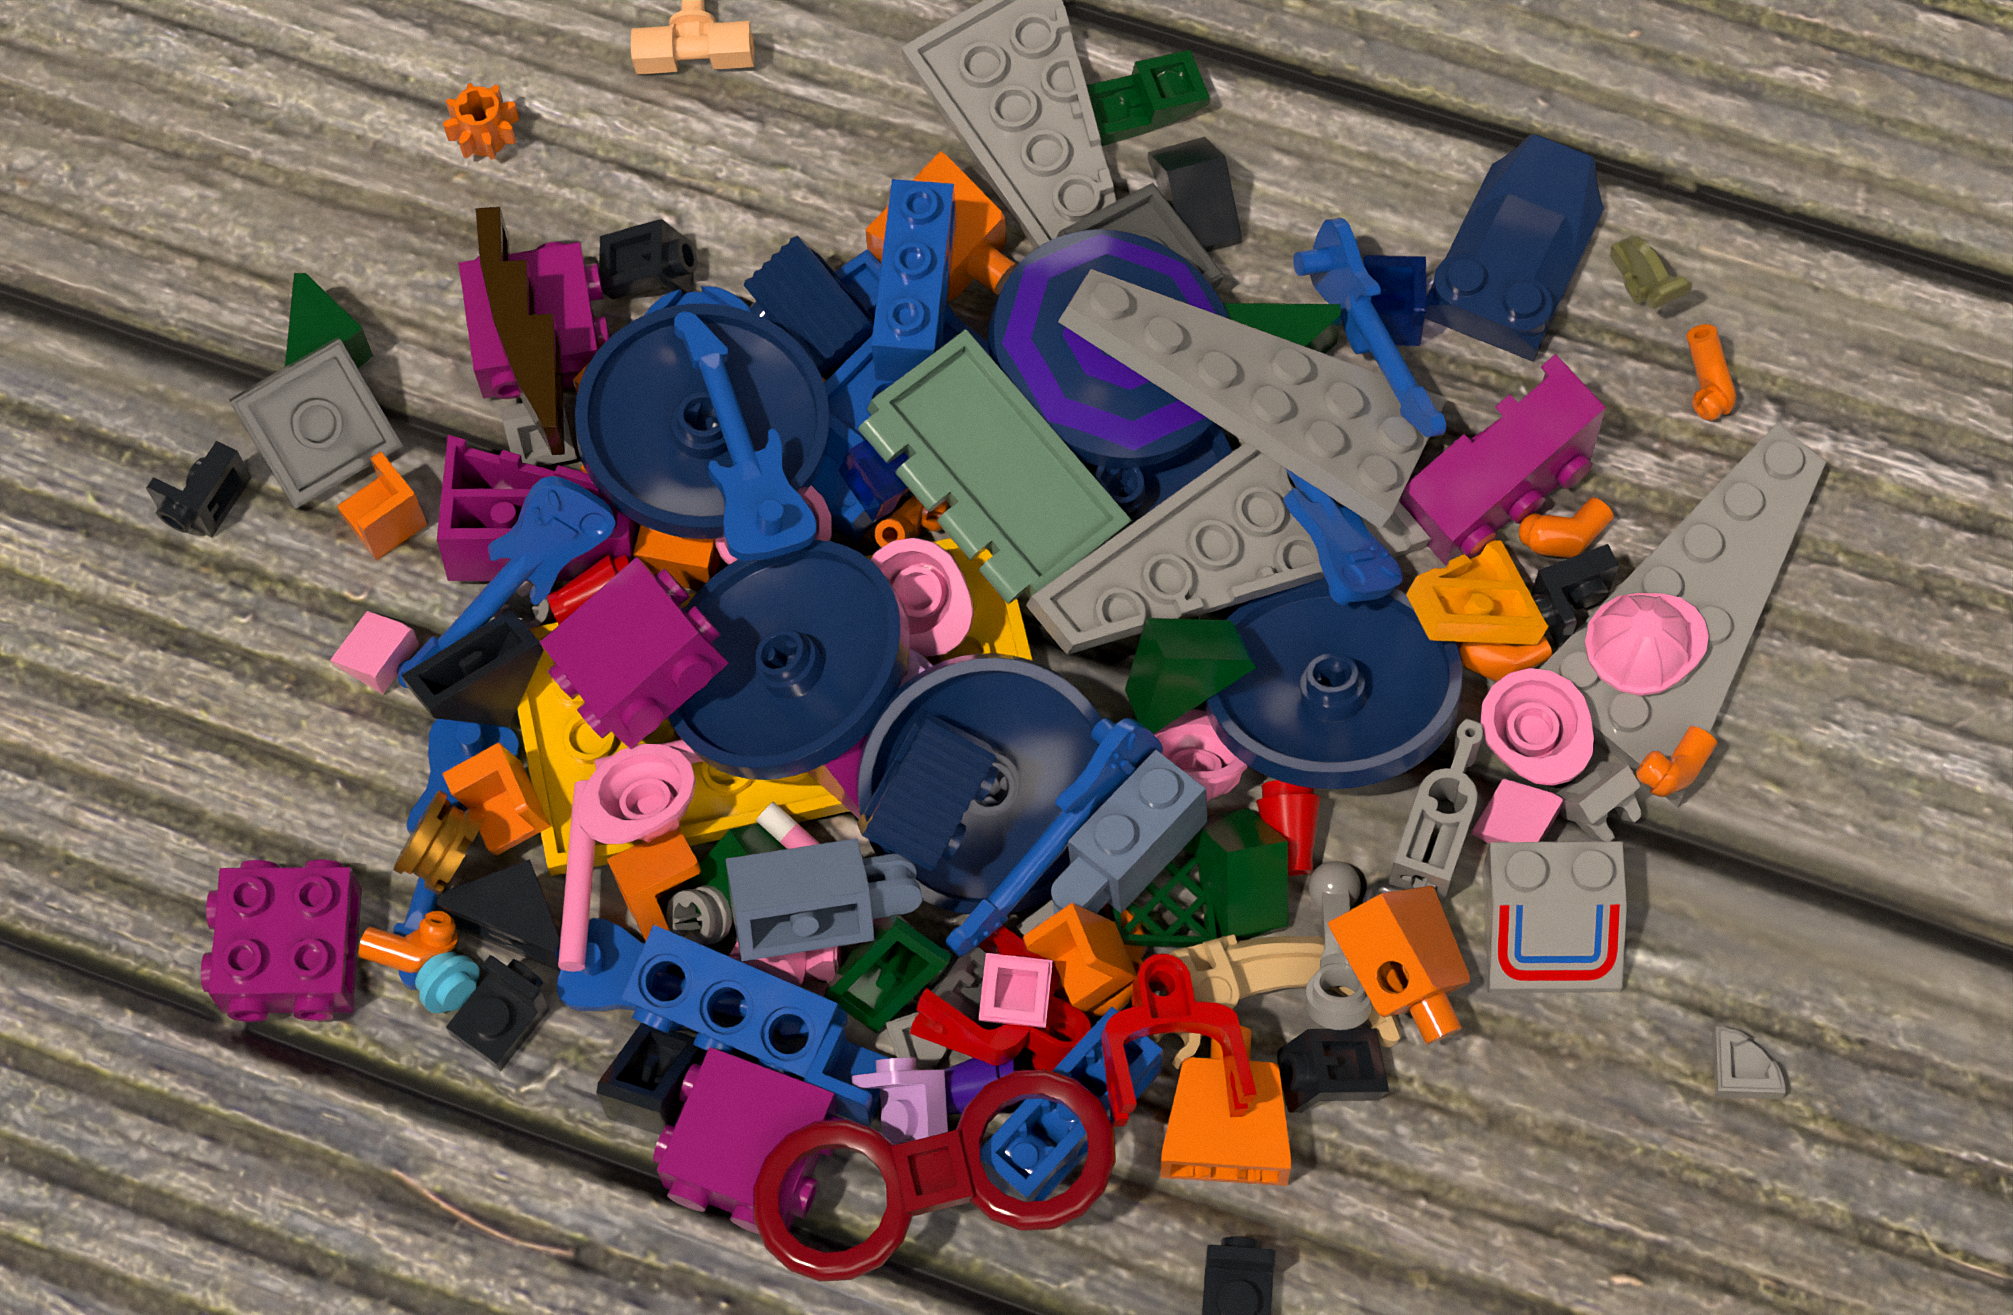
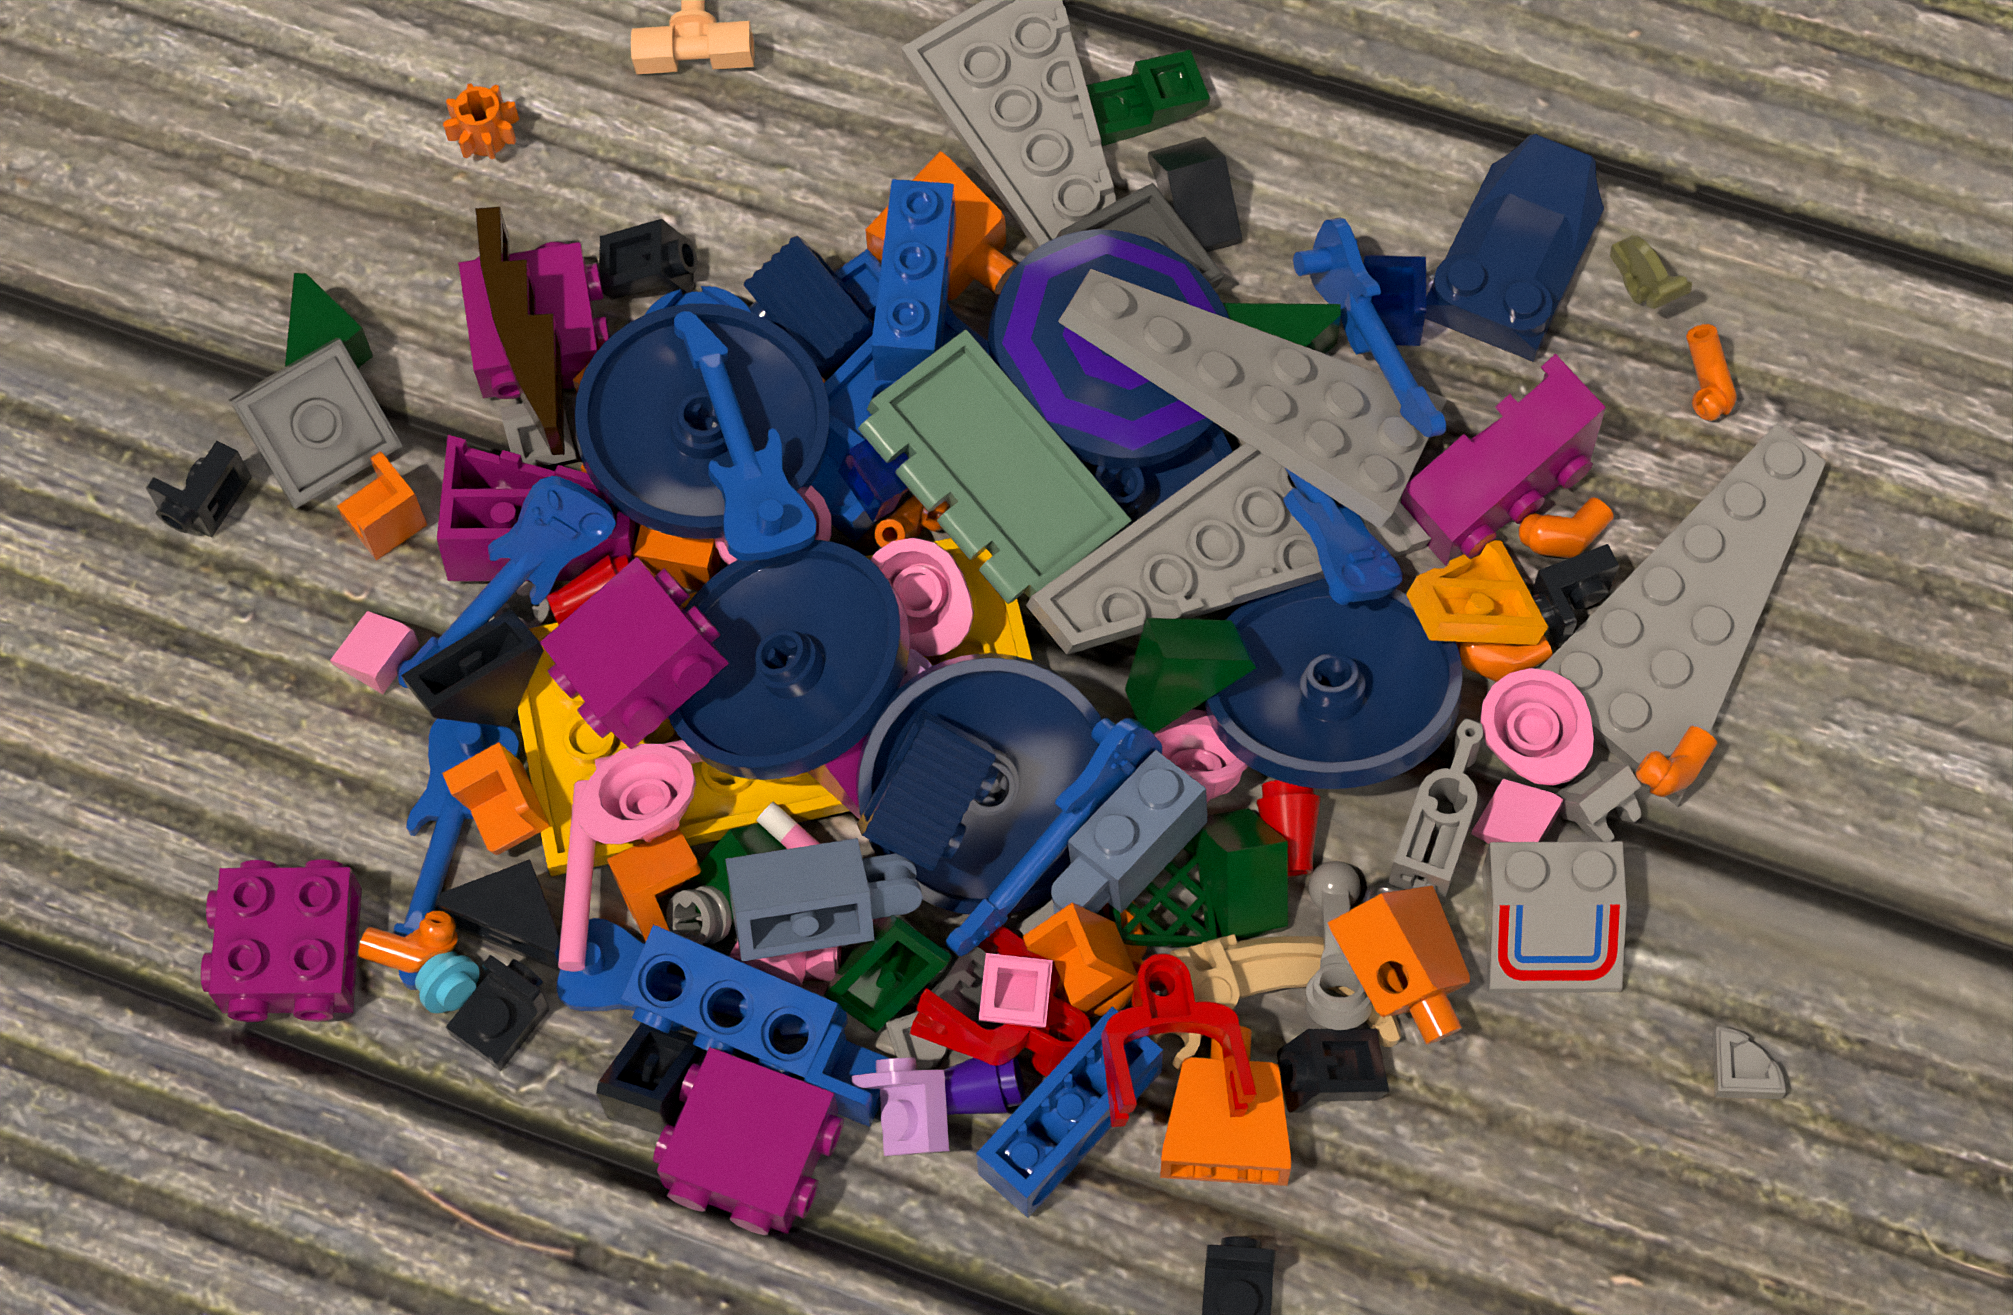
pearl gold wheel [393,790,485,896] -> none
dark red bar [753,1069,1116,1282] -> none
bright pink piece [1584,593,1709,696] -> none

